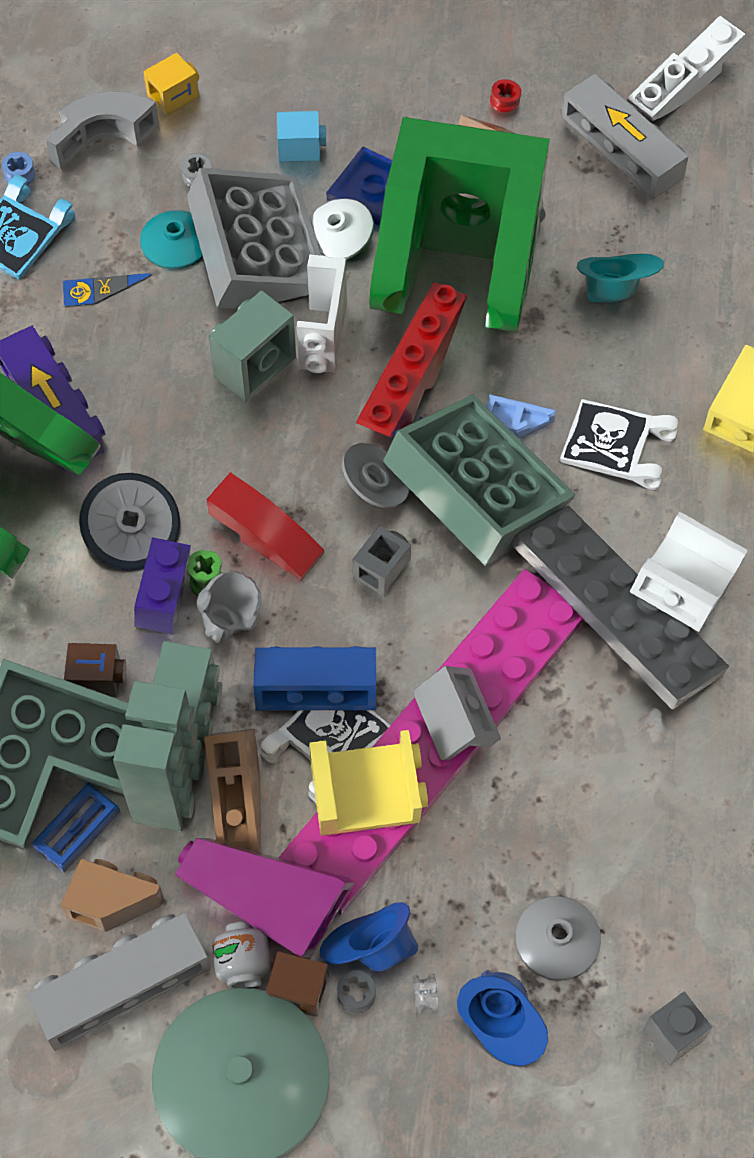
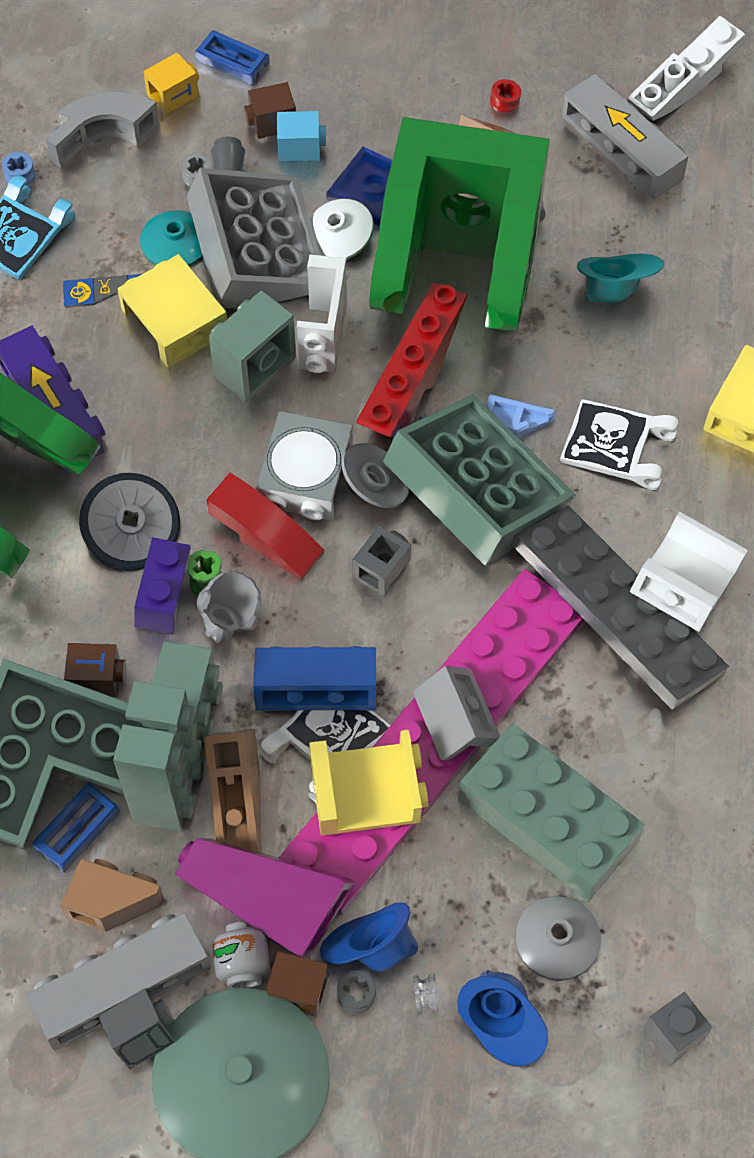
none -> dark grey brick [99,988,176,1069]
none -> light yellow panel [117,254,227,368]
none -> blue tile [195,30,270,85]
none -> dark grey cone [211,136,245,171]
none -> reddish brown brick [244,82,296,139]
none -> panel [256,411,353,521]
none -> sand green brick [458,723,645,902]

